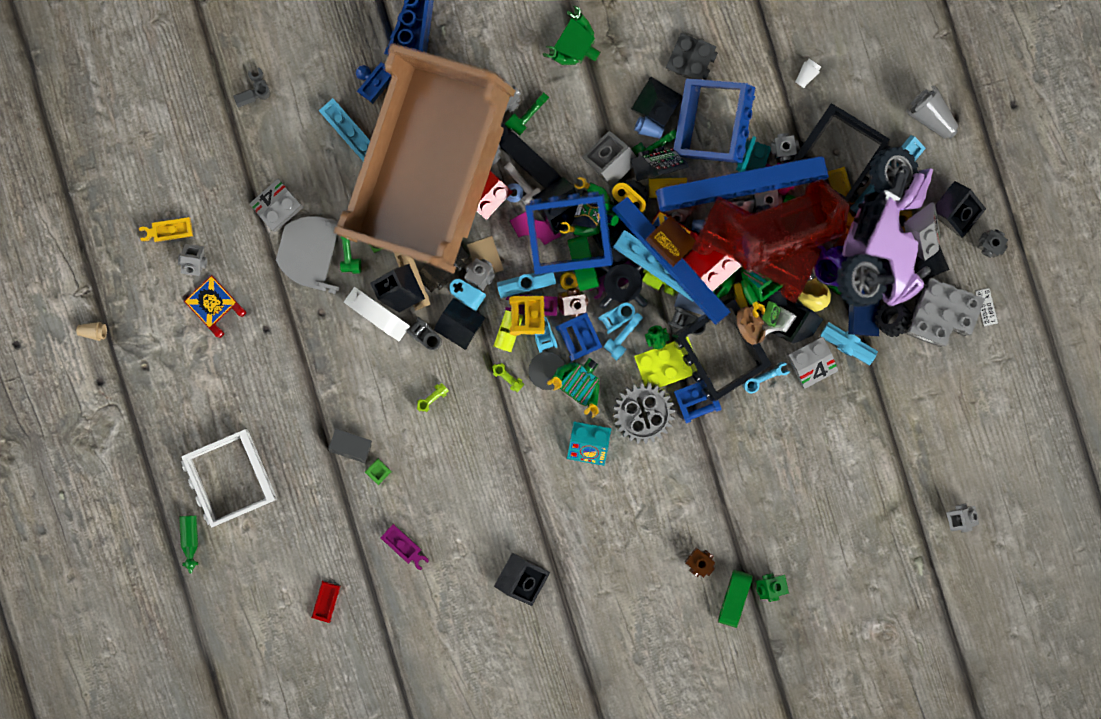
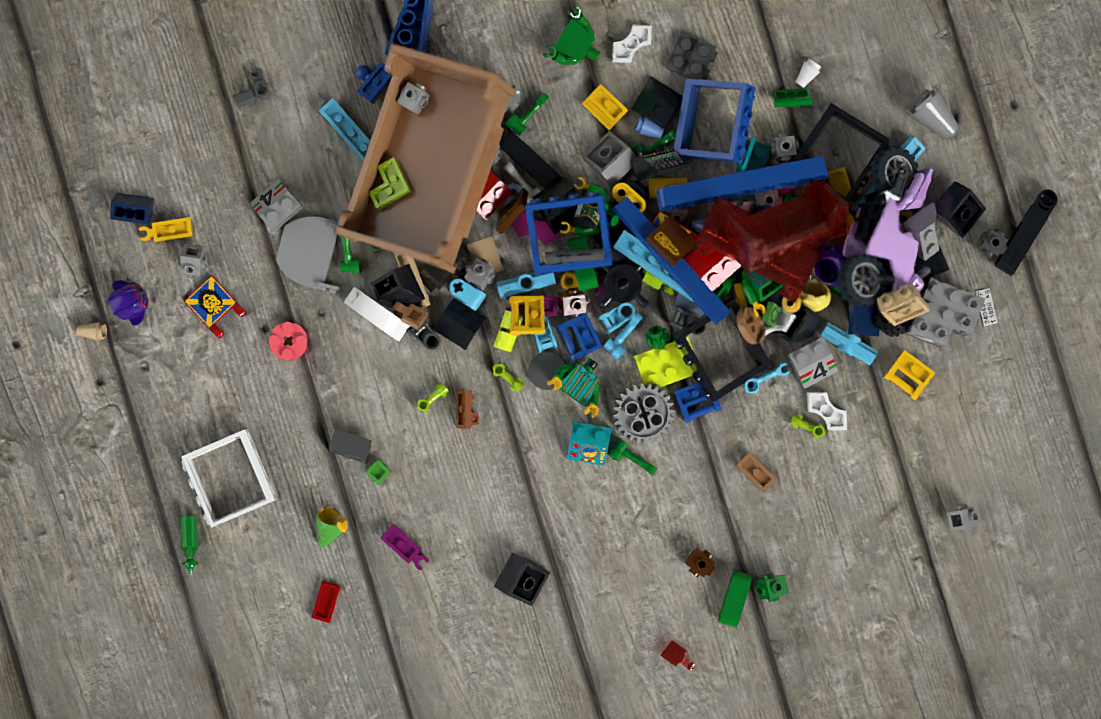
none -> dark purple piece [107,280,149,326]
none -> dark blue brick [110,193,154,225]
none -> coral plate [269,322,308,360]
none -> hat [315,506,347,548]
none -> lime plate [369,157,412,210]
none -> medium nougat plate [393,302,428,330]
none -> light grey brick [397,82,430,115]
none -> dark orange hinge [456,390,479,429]
none -> reddish brown tile [496,188,528,234]
none -> dark grey pin [545,248,605,264]
none -> yellow plate [581,84,628,131]
none -> green brick [607,439,658,475]
none -> white tile [612,24,652,63]
none -> clear red plate [660,640,695,671]
none -> medium nougat plate [735,452,777,493]
none -> green plate [772,88,813,108]
none -> yellow plate [782,293,801,313]
none -> lime bar [790,414,826,439]
none -> white tile [807,392,847,430]
none -> tan plate [877,284,930,326]
none -> yellow plate [883,350,935,400]
none -> black piece [994,189,1058,276]

